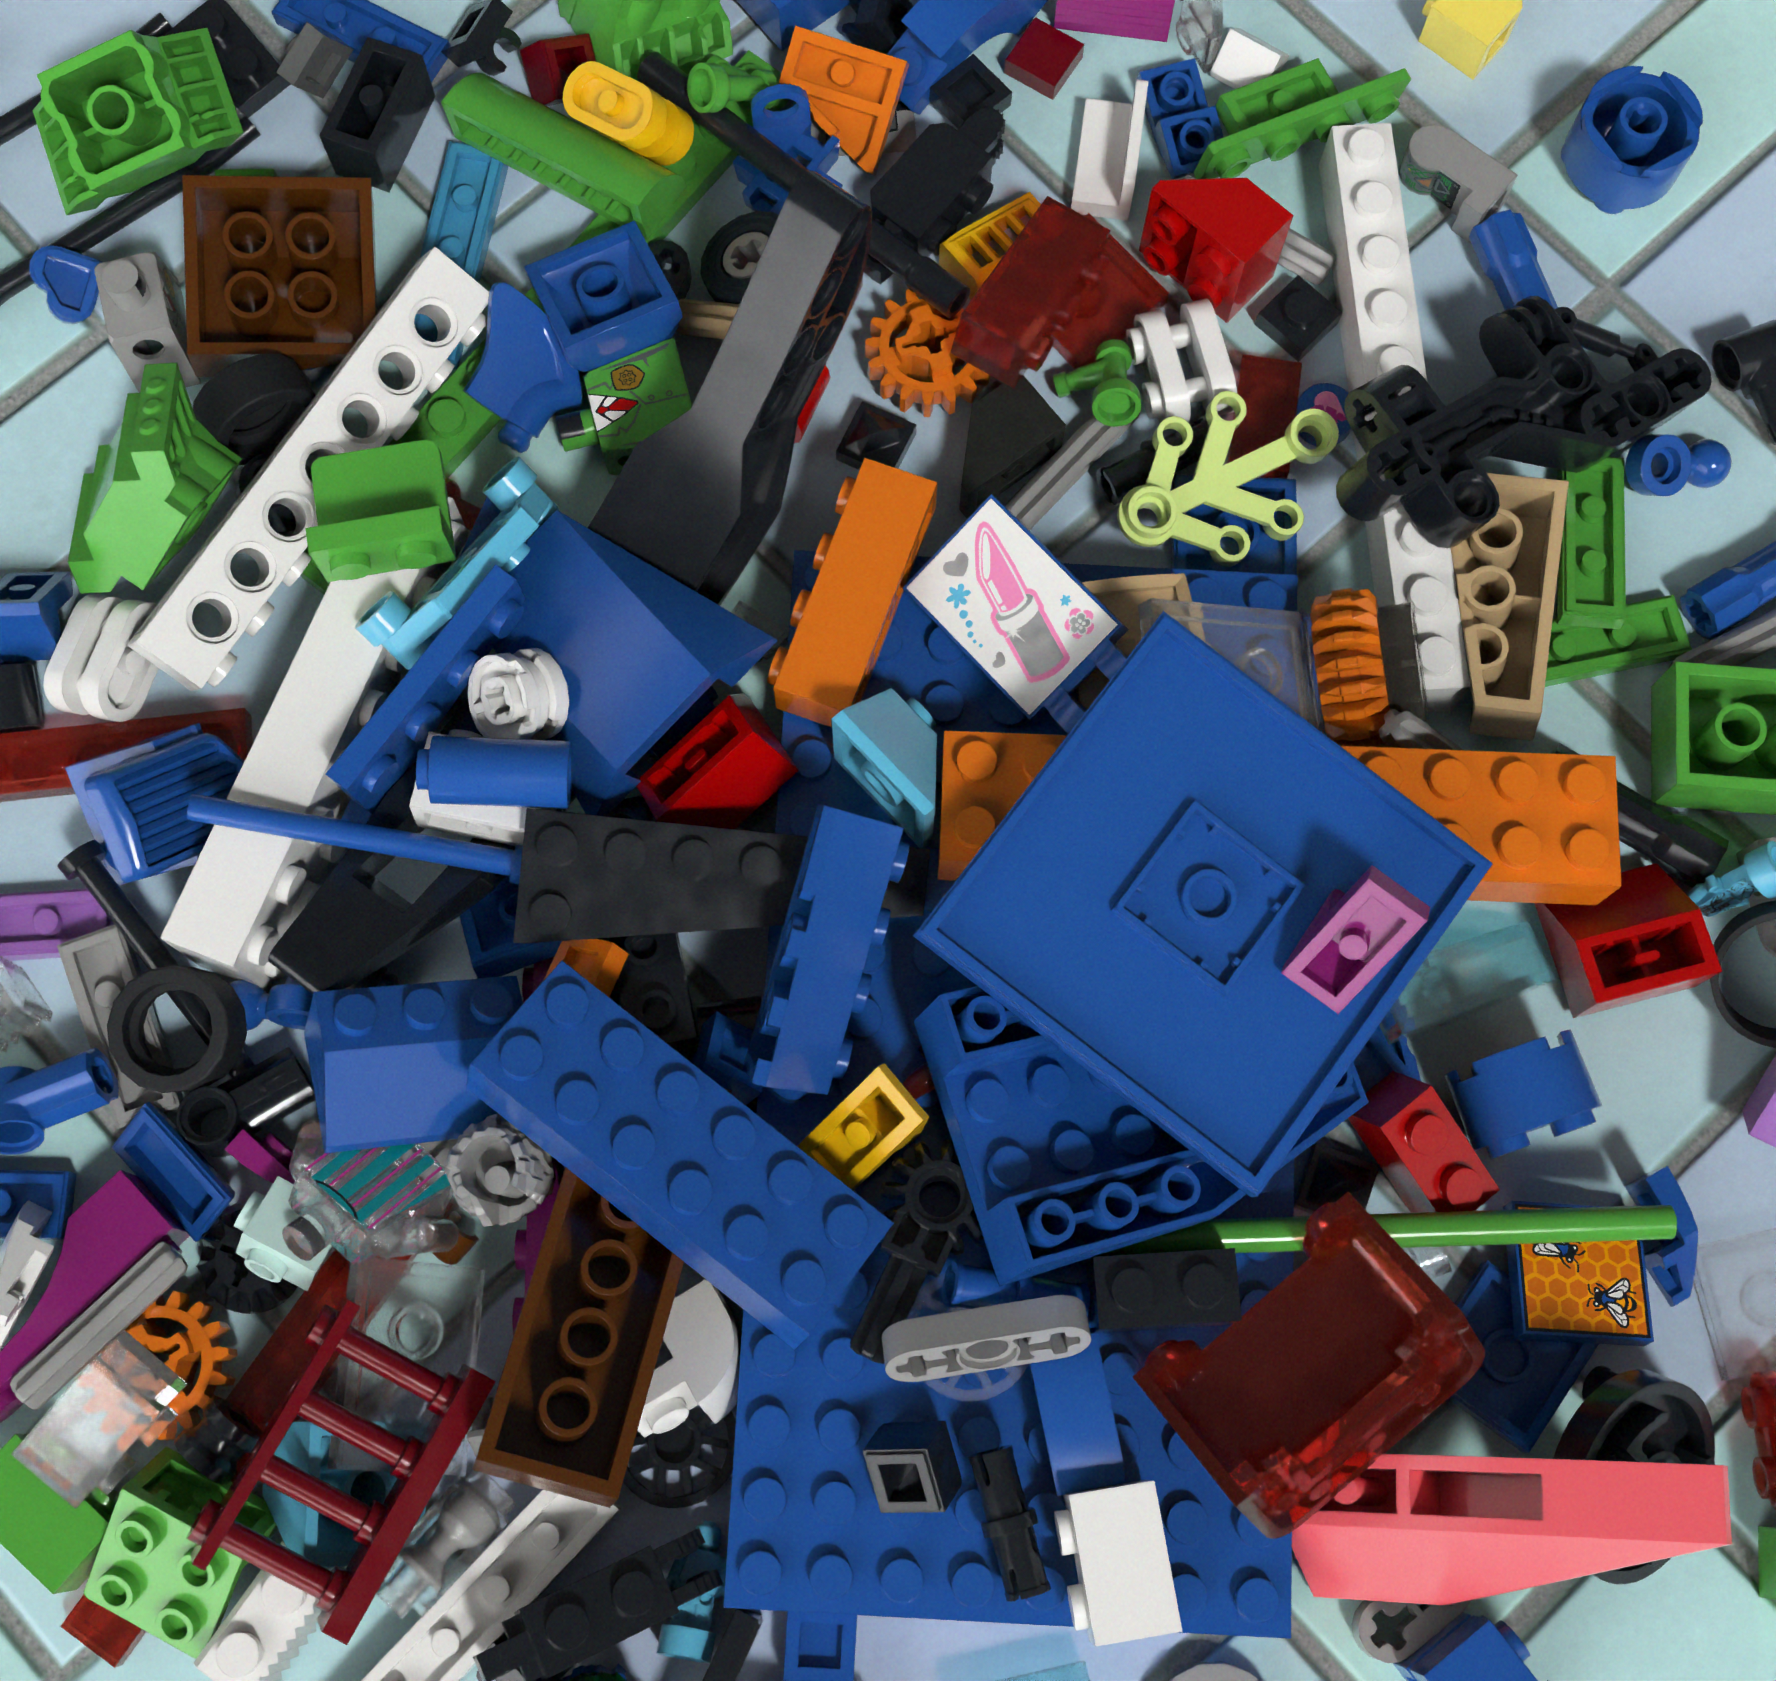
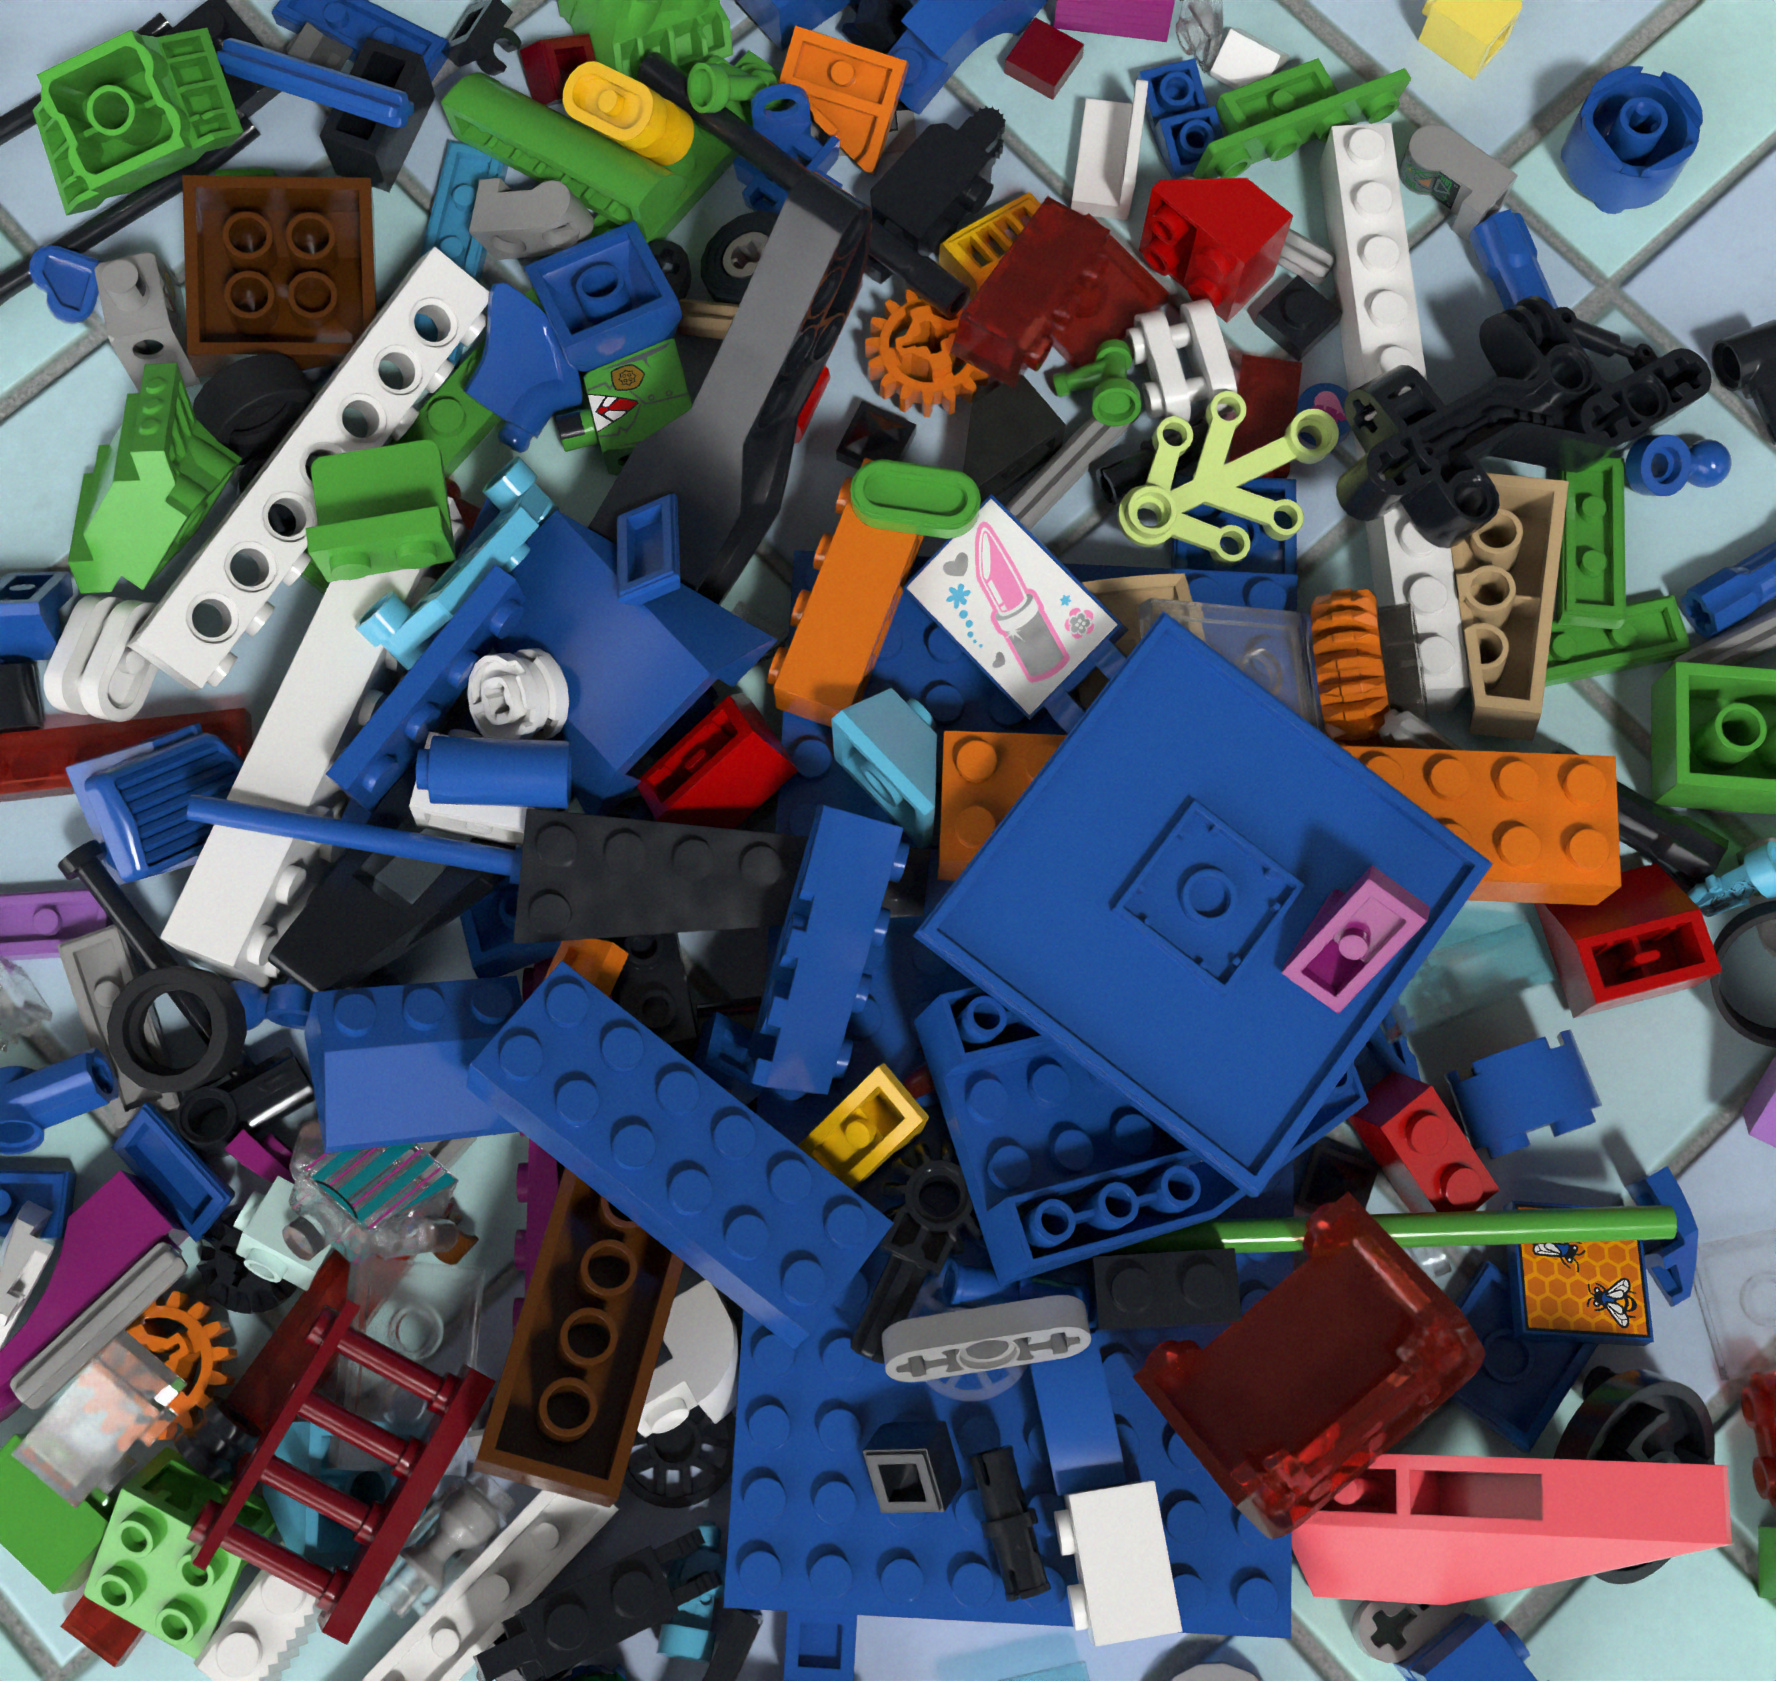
light grey piece [444,1114,556,1227] -> none
black plate [929,54,1012,129] -> none
none -> blue axle [217,38,414,128]
none -> light grey leg [469,178,594,260]
none -> blue tile [617,493,681,607]
none -> bright green tile [850,460,981,539]

